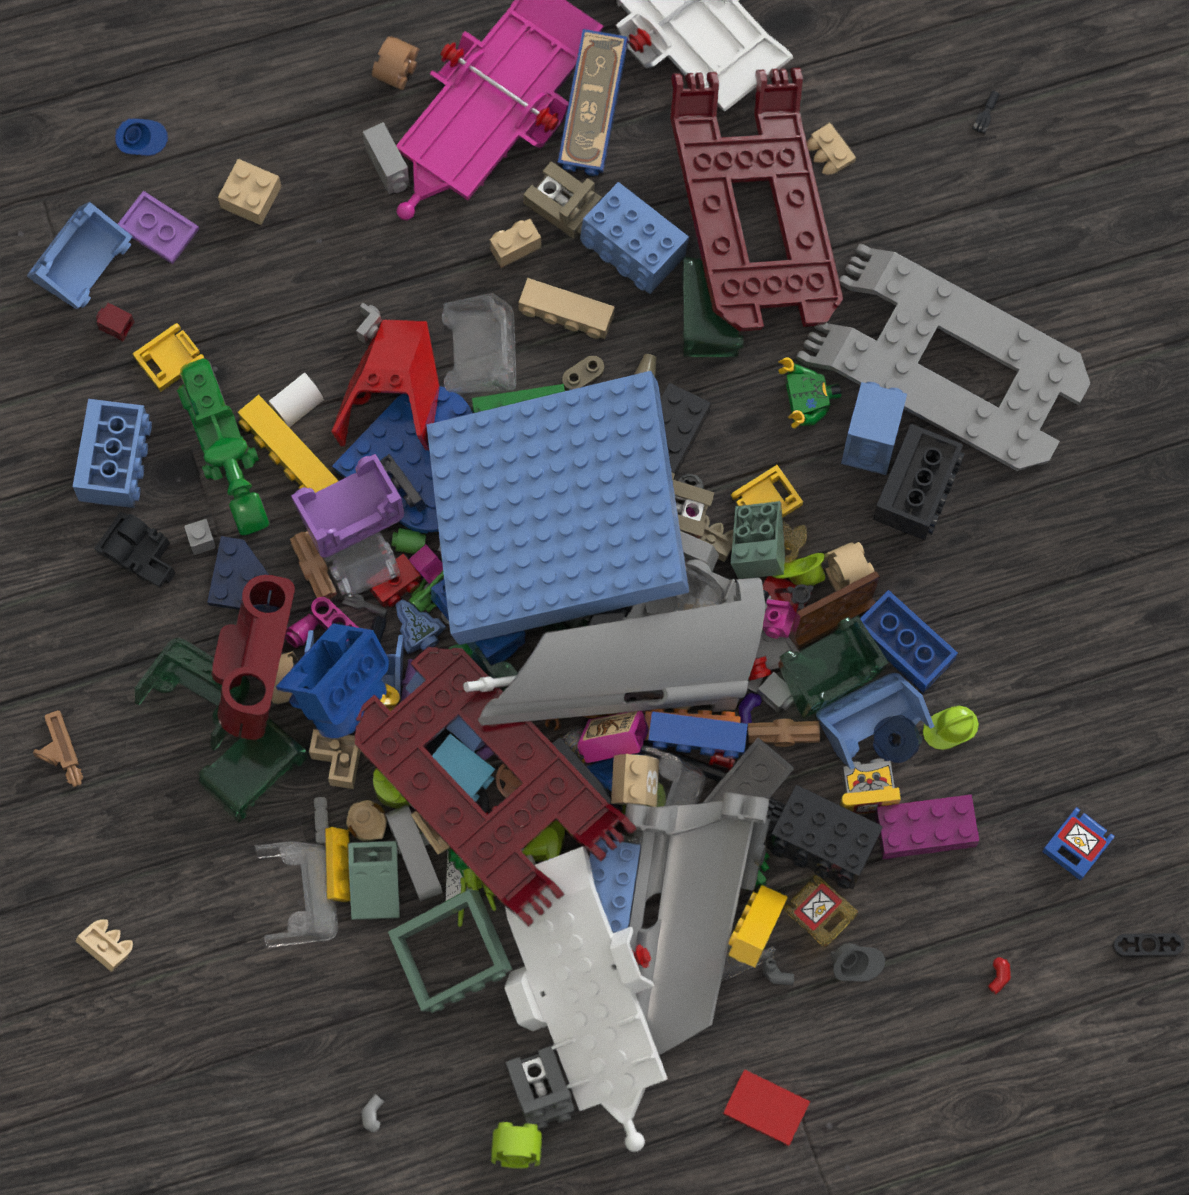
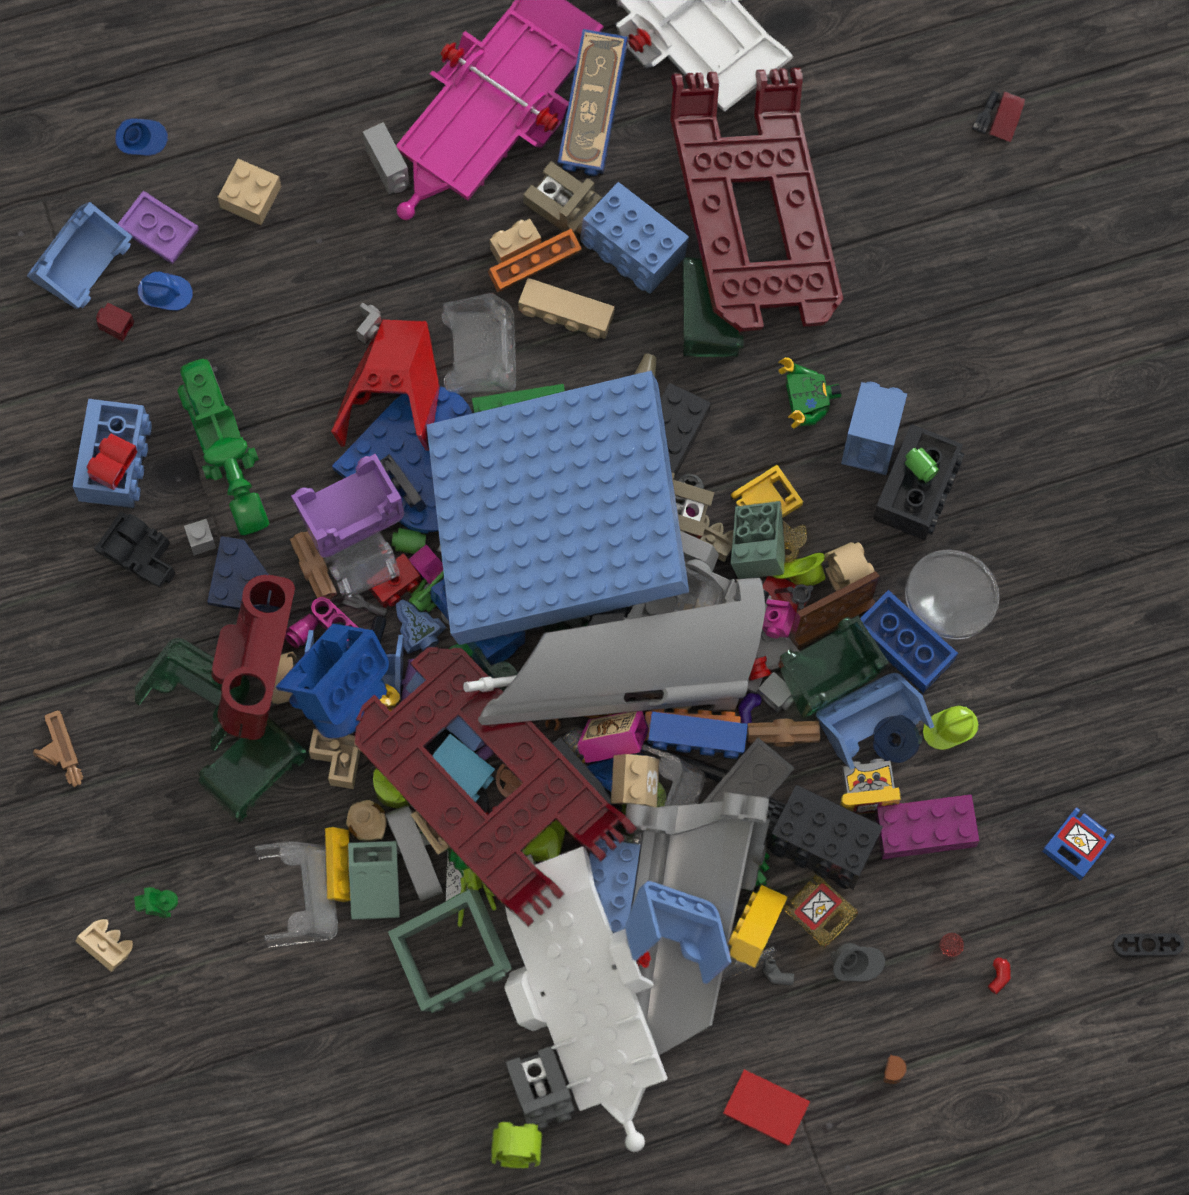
yellow container [133,323,205,392] -> none
yellow brick [238,395,338,493] -> none
white brick [269,373,324,428] -> none
light grey axle [314,797,328,844] -> none
light grey arm [362,1095,384,1132] -> none
medium nougat brick [372,36,419,90] -> none
dark tan plate [562,356,604,391] -> none
red bush [709,752,736,771] -> none
light grey bracket [796,244,1091,471] -> none
tan plate [807,123,856,175] -> none
none -> red brick [87,433,138,490]
none -> green hips [134,887,178,918]
none -> blue piece [138,272,193,310]
none -> orange brick [488,229,582,292]
none -> medium blue windscreen [625,881,732,984]
none -> dark orange brick [883,1055,906,1084]
none -> bright green brick [905,448,939,483]
none -> clear dish [905,550,1000,639]
none -> clear red plate [940,933,964,957]
none -> dark red slope [989,91,1025,142]

